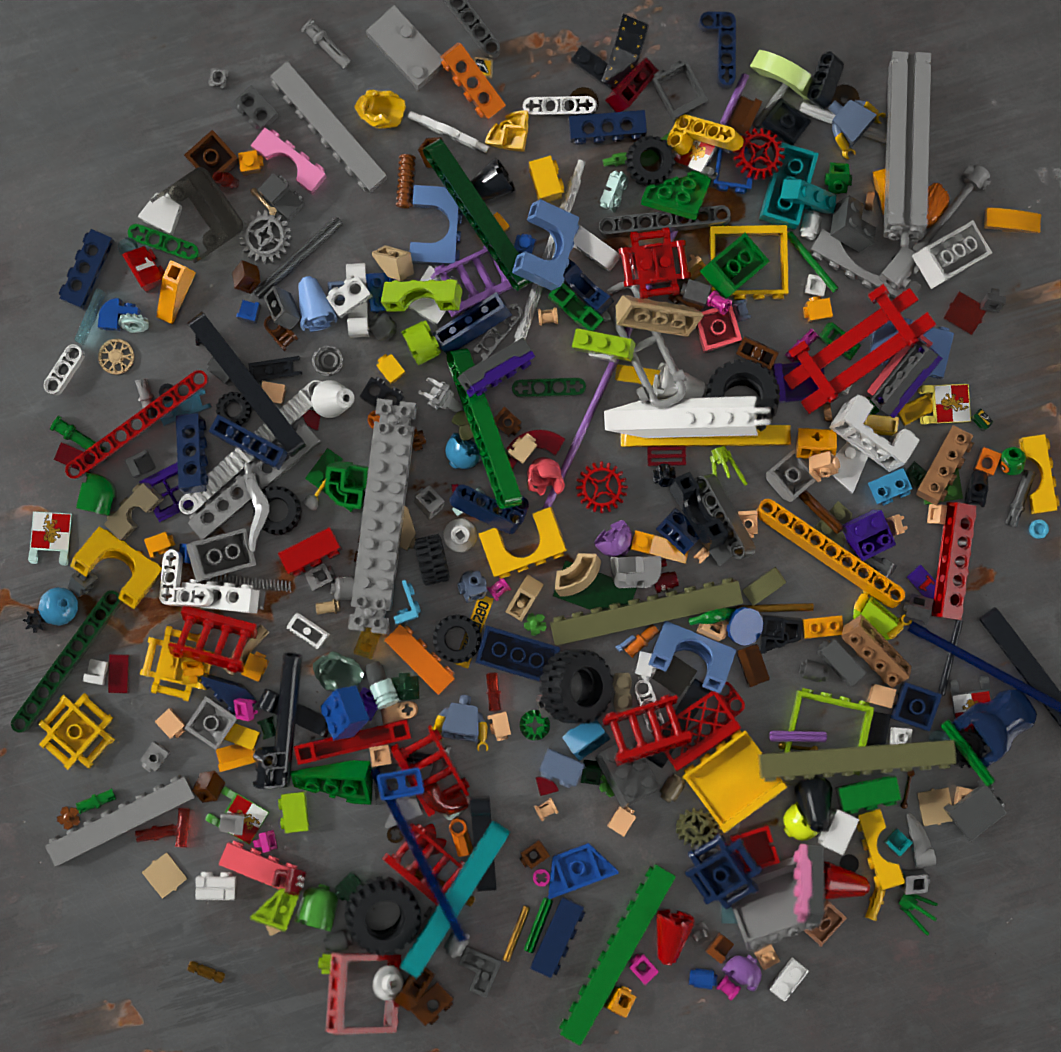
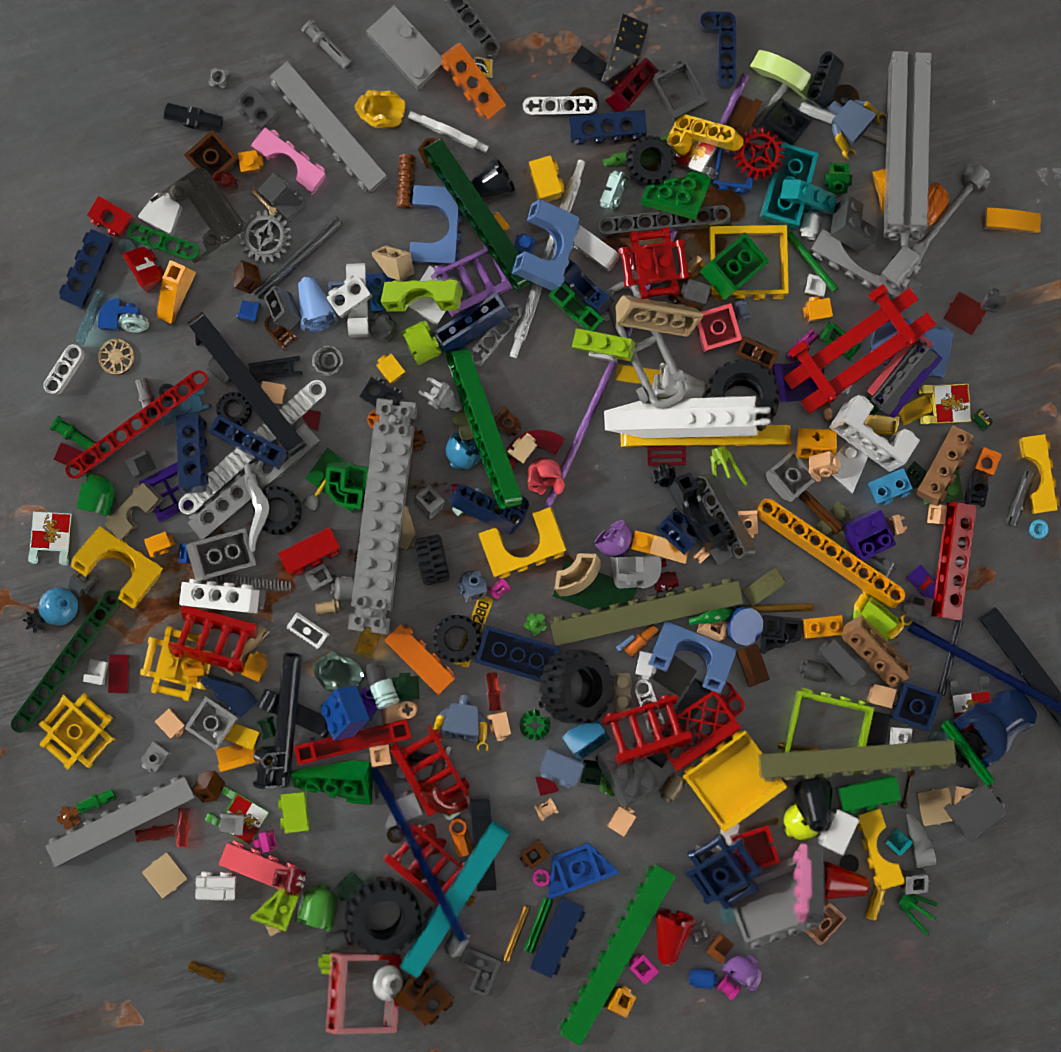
white beam [159,549,214,607] -> none
dark pink tile [234,698,258,721] -> none
white cone [311,380,354,418] -> none
blue piece [377,768,424,800] -> none
medium azure bracket [394,580,421,625] -> none
white piece [443,518,478,553] -> none
piece [457,338,536,397] -> none
yellow brick [485,110,529,152] -> none
tan slope [505,575,544,622] -> none
dark green beam [512,378,586,398] -> none
light nougat bush [538,307,558,326] -> none
red gear [576,461,628,513] -> none
olive gear [676,807,718,848] -> none
dark pink bush [706,290,732,315] -> none
light nougat tile [754,944,781,971] -> none
white brick [768,957,809,1002] -> none
medium lavender axle [769,731,827,742] -> none
medium nougat tile [864,191,875,211] -> none
white brick [912,221,992,289] -> none
green head [1000,447,1026,475] -> none
none -> red brick [87,196,134,237]
none -> black piece [164,103,223,133]

